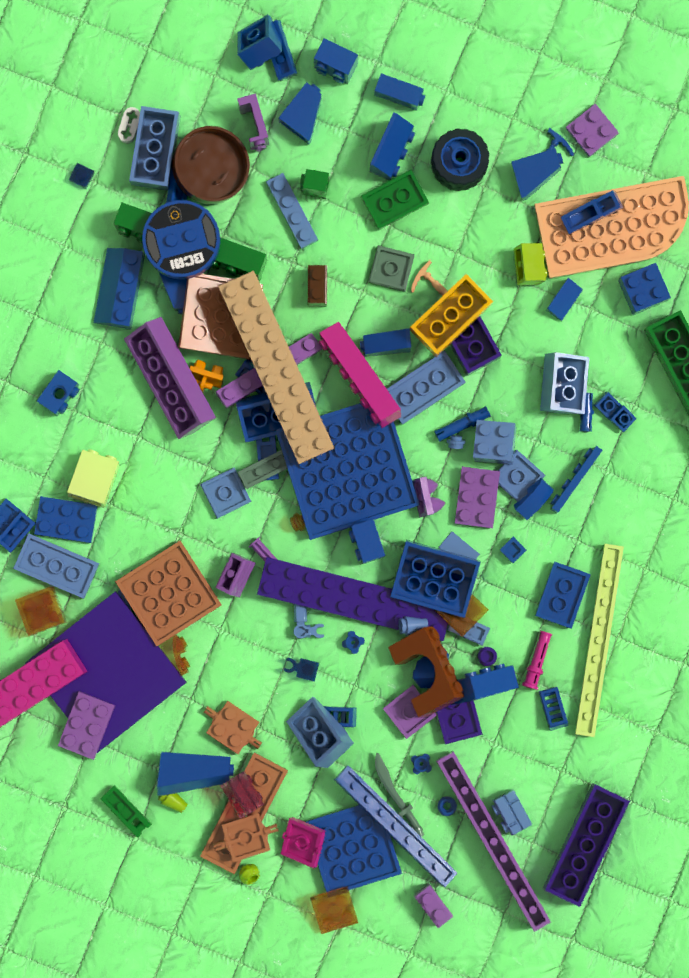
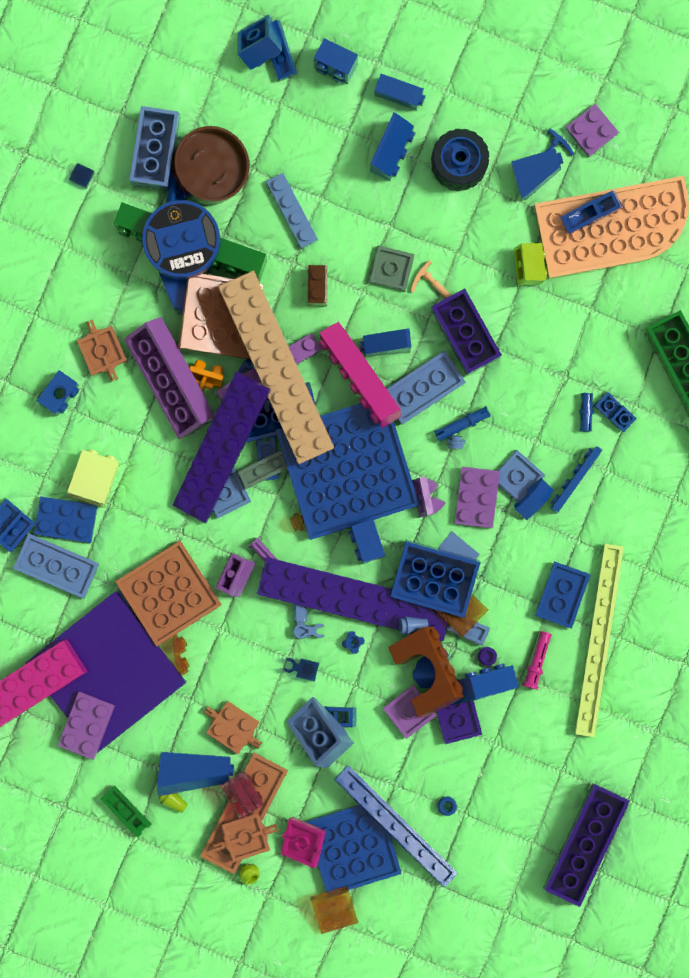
clear orange brick [15,586,67,636] -> none
blue slope [93,248,145,329] -> none
white beam [118,107,140,144] -> none
medium lavender panel [237,93,269,151] -> none
blue slope [279,82,322,145] -> none
green brick [300,169,329,199] -> none
green plate [361,170,429,230] -> none
sand green sword [375,753,424,837] -> none
yellow brick [410,274,493,357] -> none
blue plate [411,753,432,774] -> none
medium lavender brick [414,883,453,928] -> none
medium lavender brick [436,751,551,932] -> none
medium blue brick [473,420,517,465] -> none
medium blue brick [492,789,532,835] -> none
blue plate [500,536,526,564] -> none
blue slope [539,687,568,731] -> none
medium blue slope [540,352,589,414] -> none
blue slope [546,278,583,321] -> none
blue brick [618,263,671,315] -> none
none -> nougat plate [77,320,127,382]
none -> dark purple plate [173,371,272,523]

